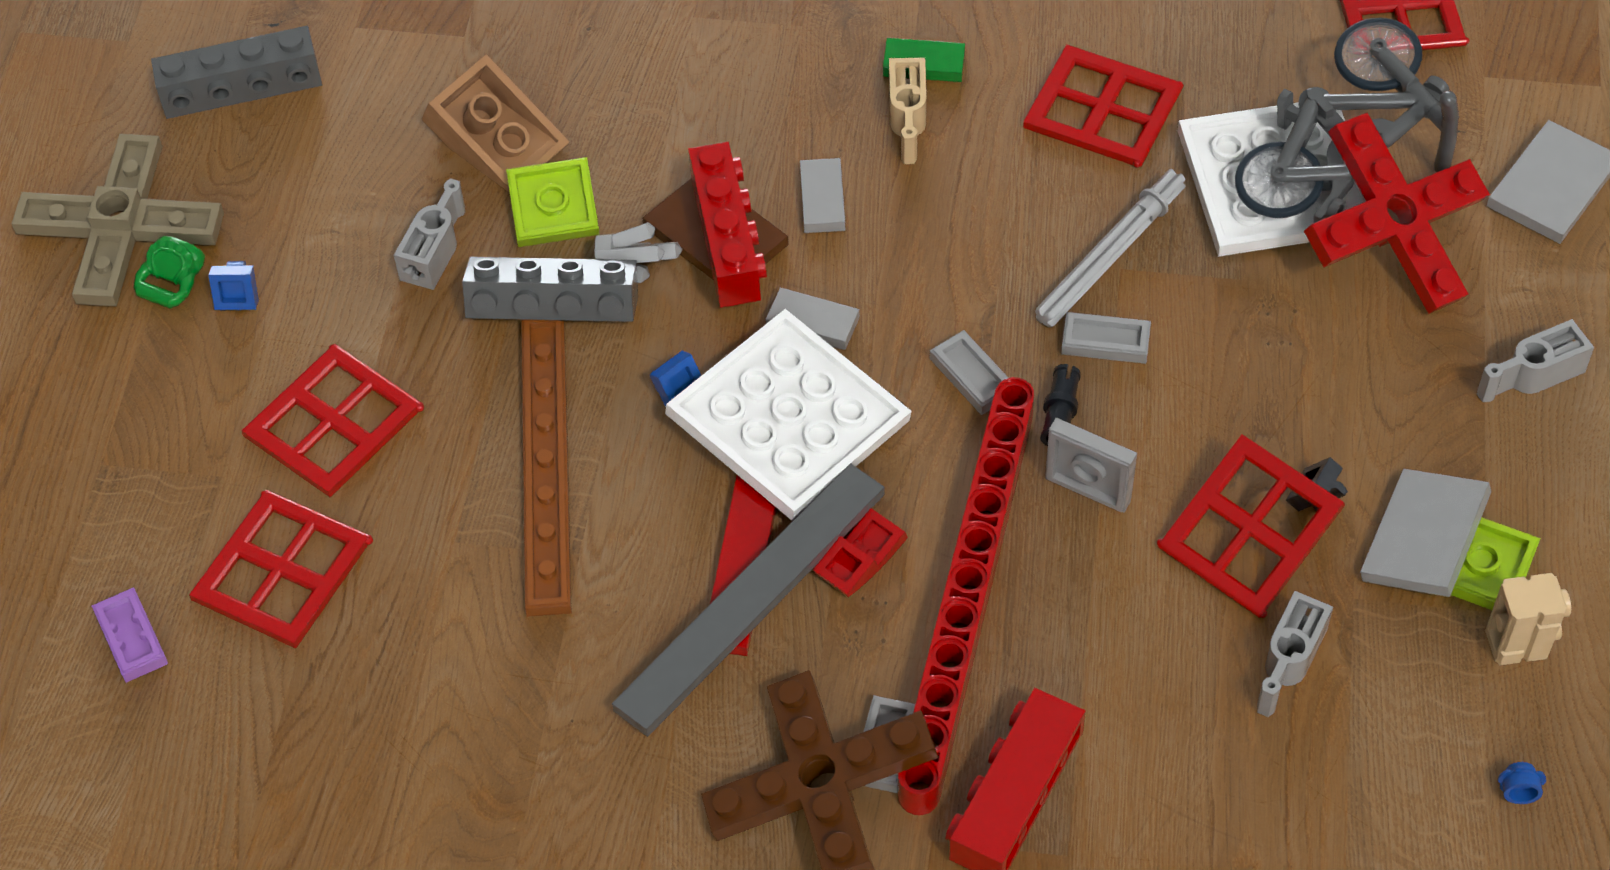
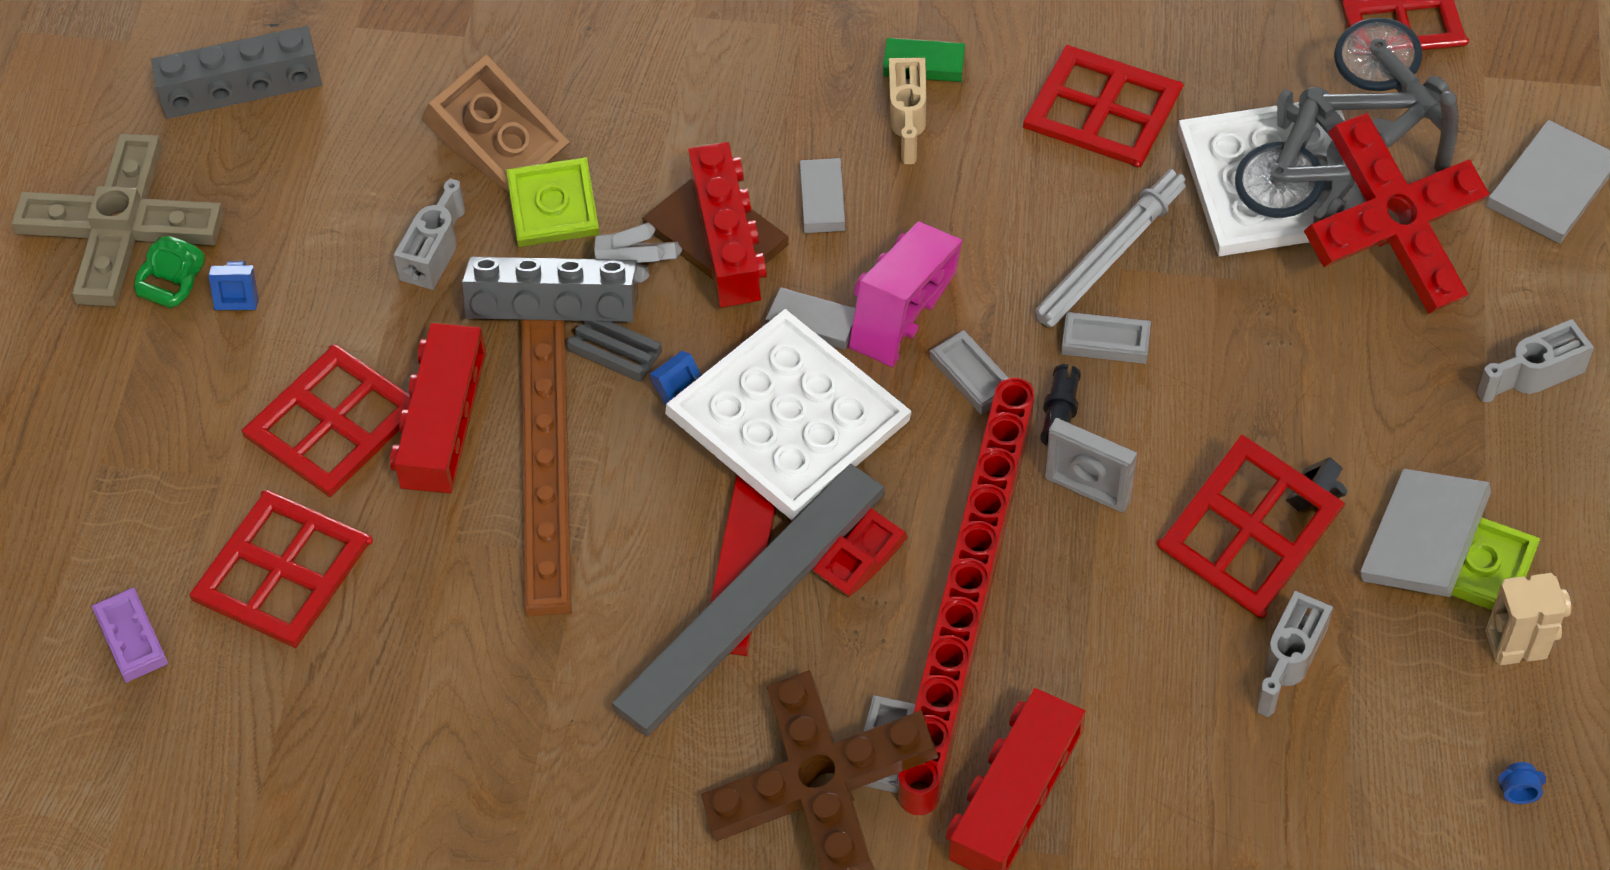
none -> red brick [390,323,486,494]
none -> dark grey tile [567,321,662,382]
none -> dark pink wedge [849,221,963,367]

